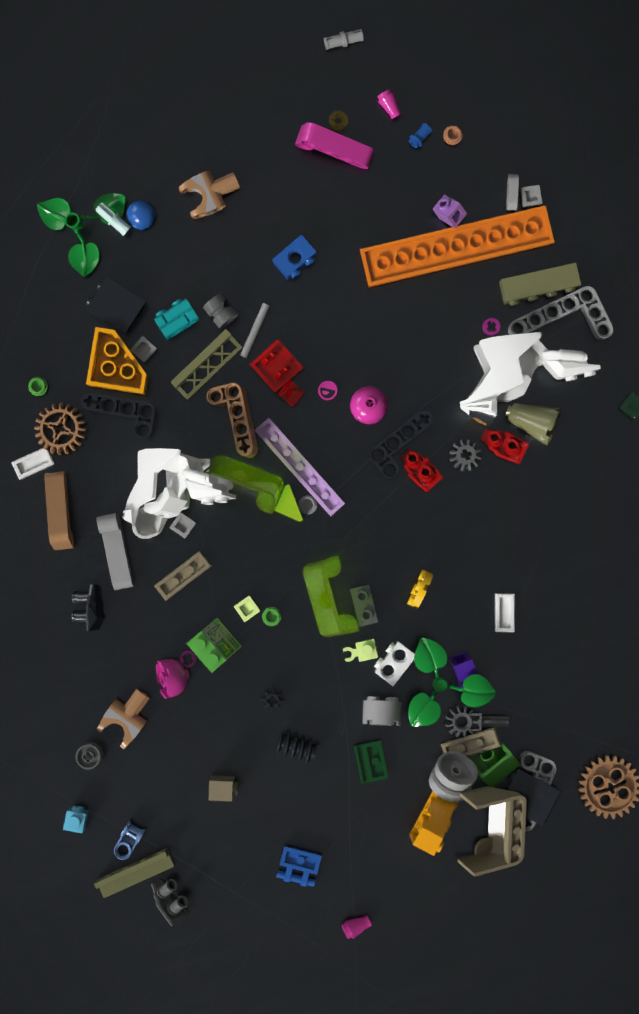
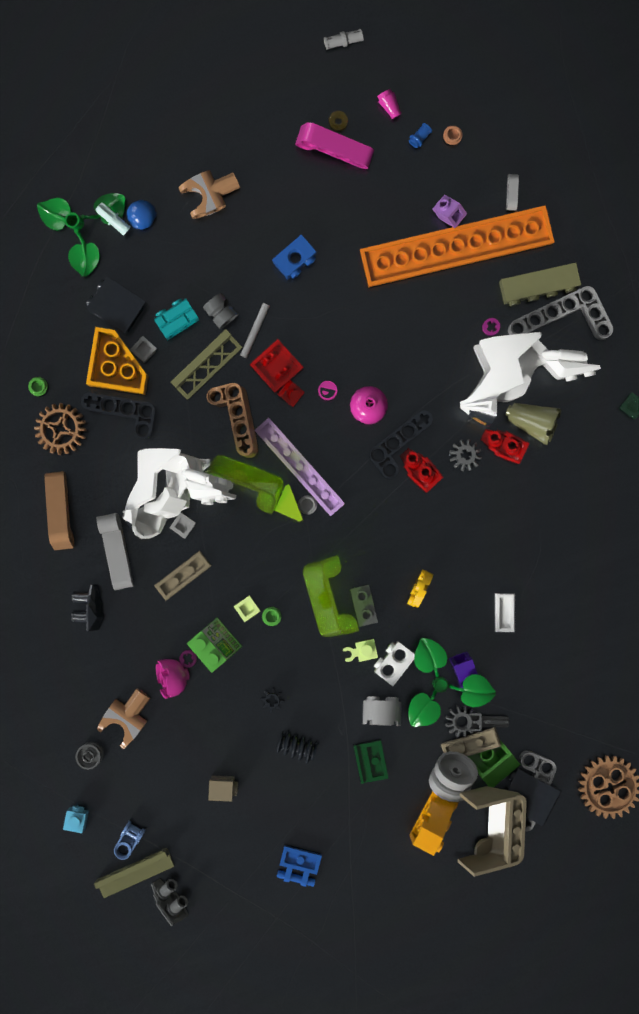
white tile [11,448,55,480] -> none
dark pink cone [341,915,372,939] -> none
light grey plate [520,185,542,208] -> none

